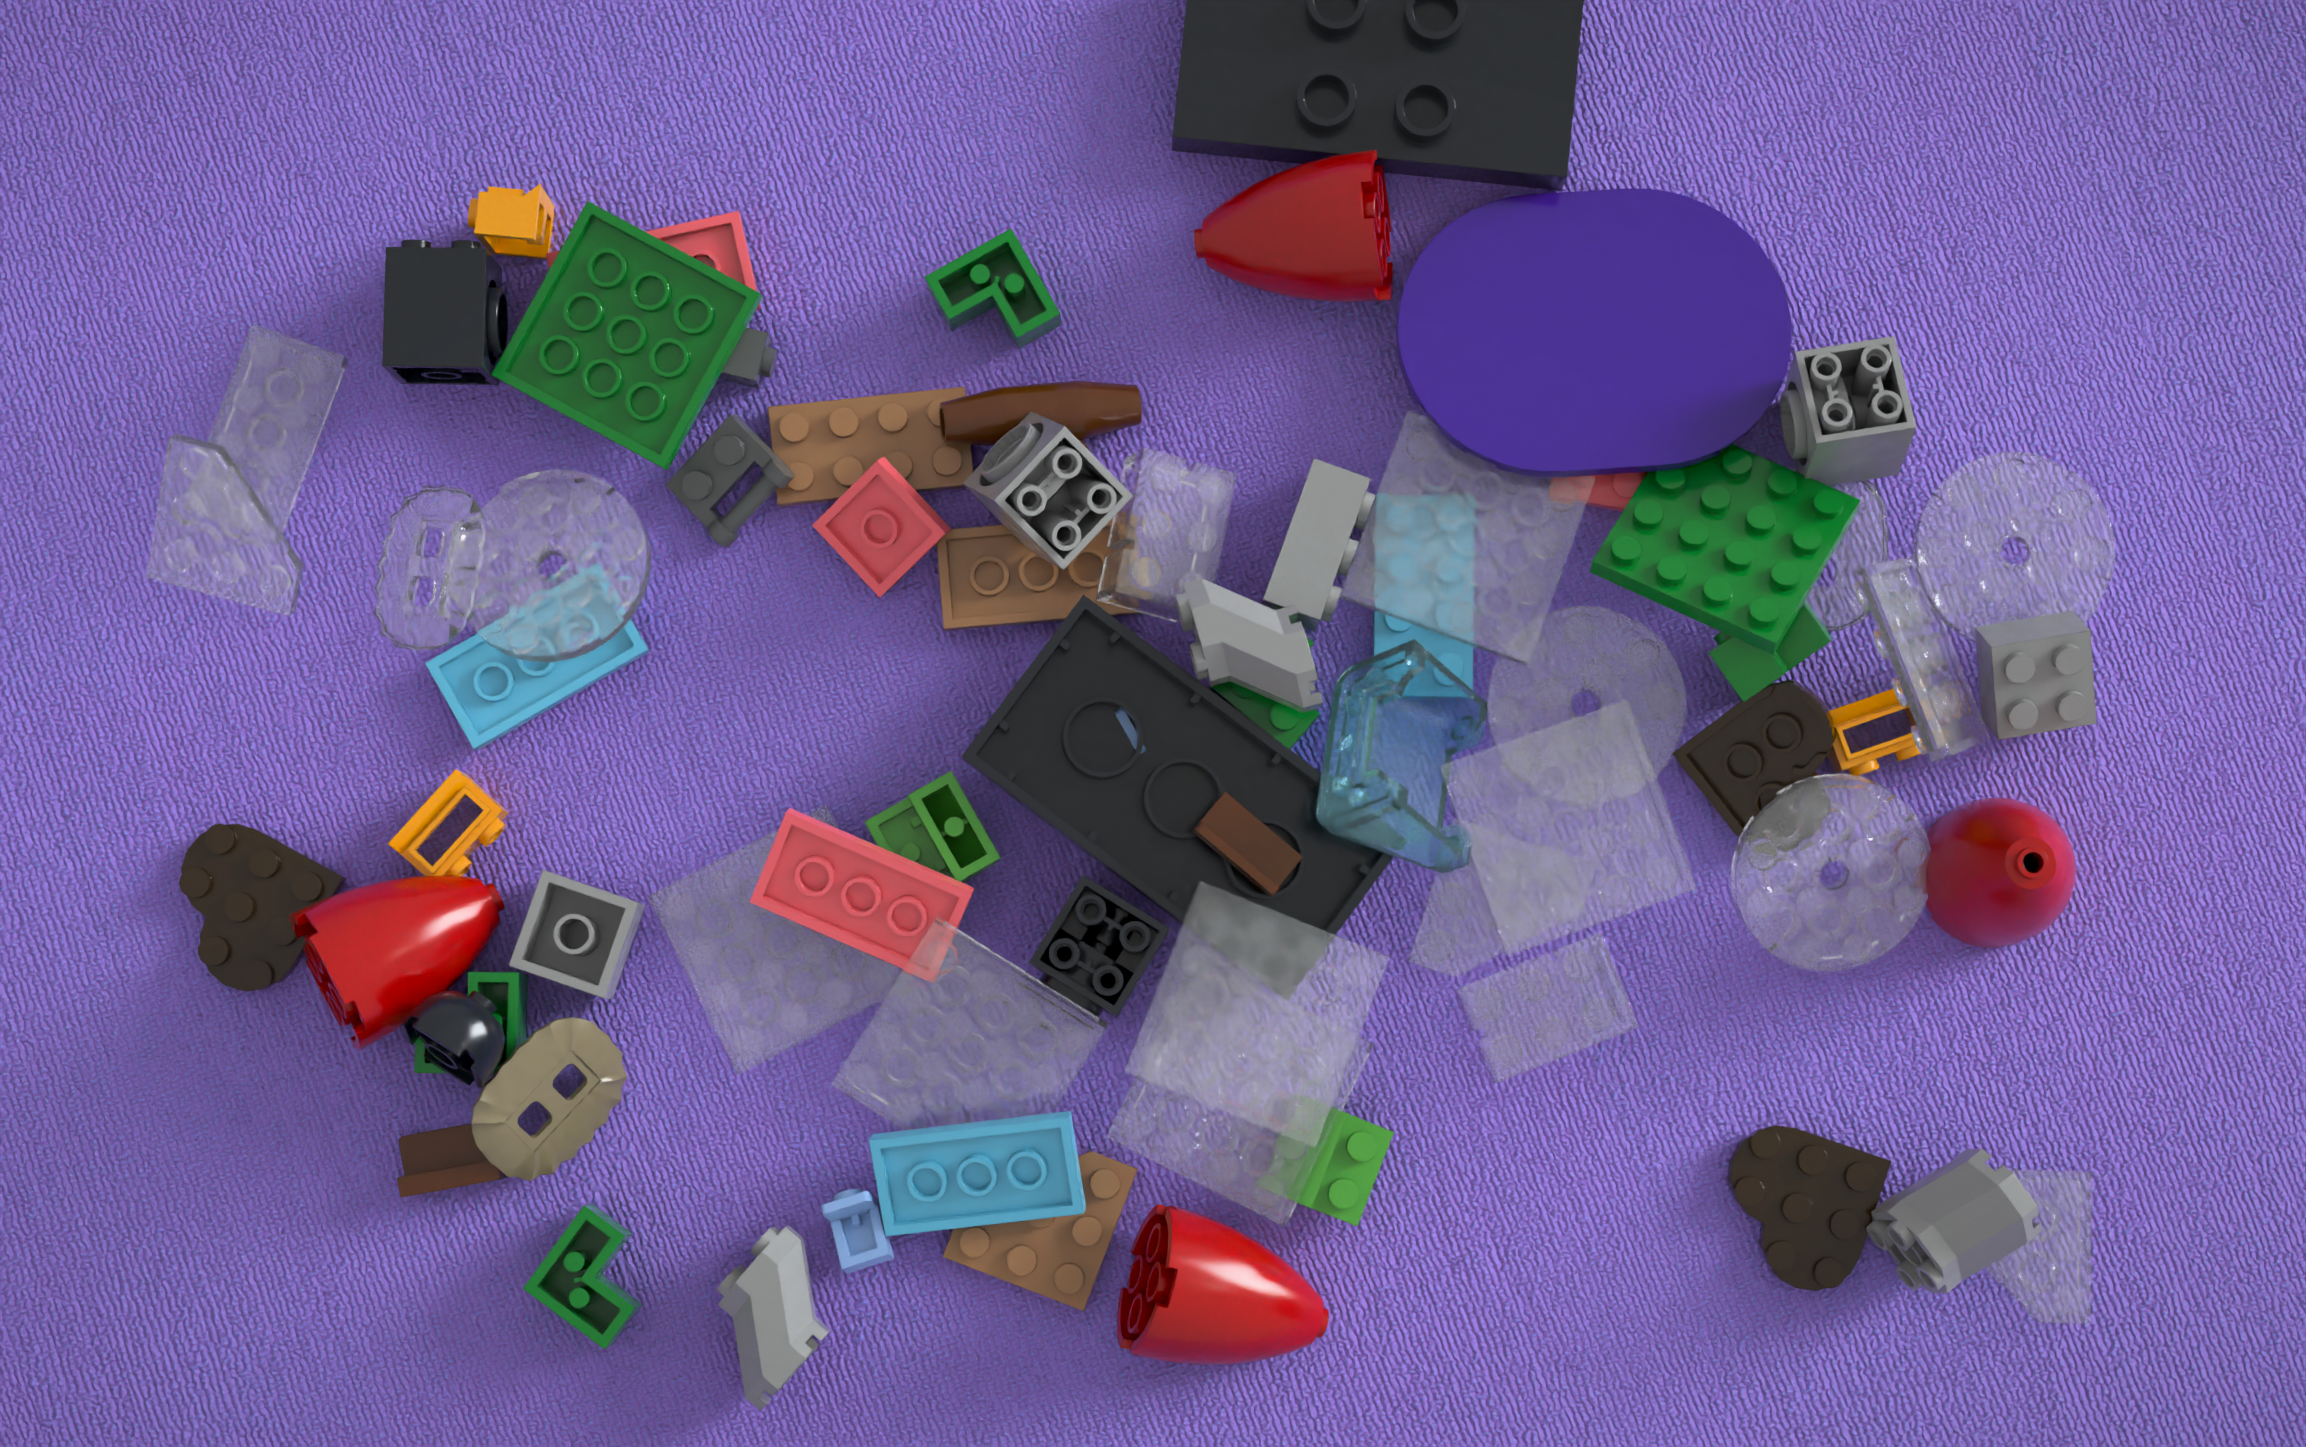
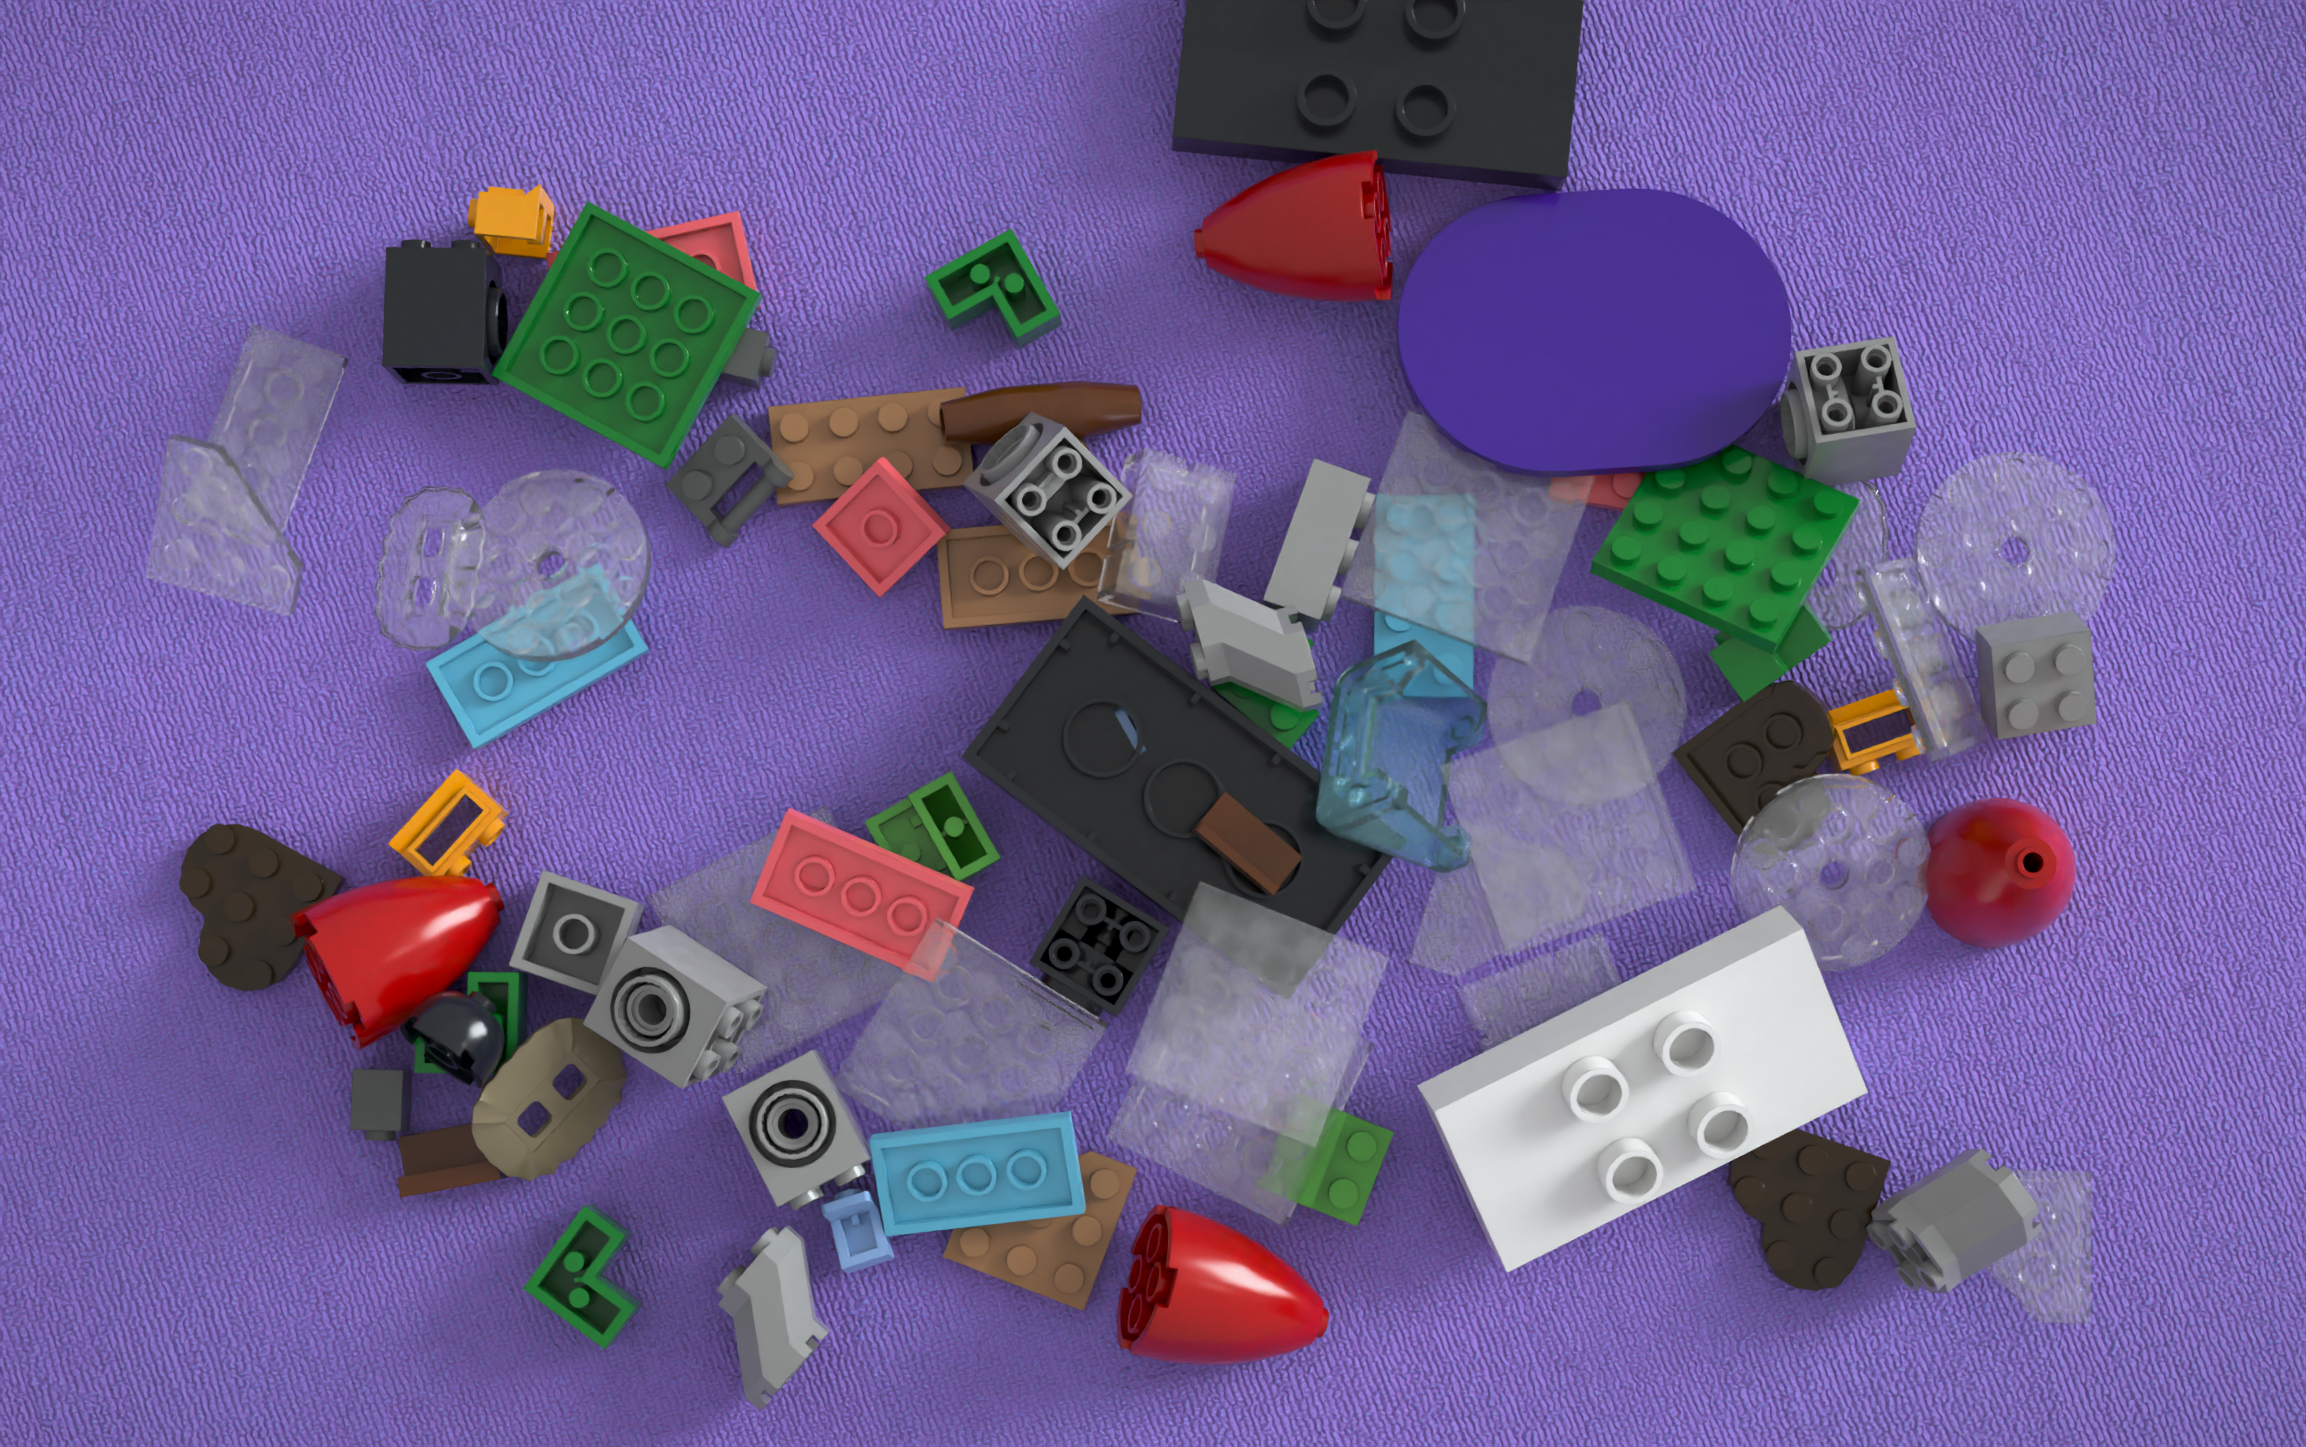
none -> dark grey brick [350,1069,412,1141]
none -> light grey brick [583,925,768,1089]
none -> light grey brick [721,1050,872,1211]
none -> white plate [1417,905,1868,1273]

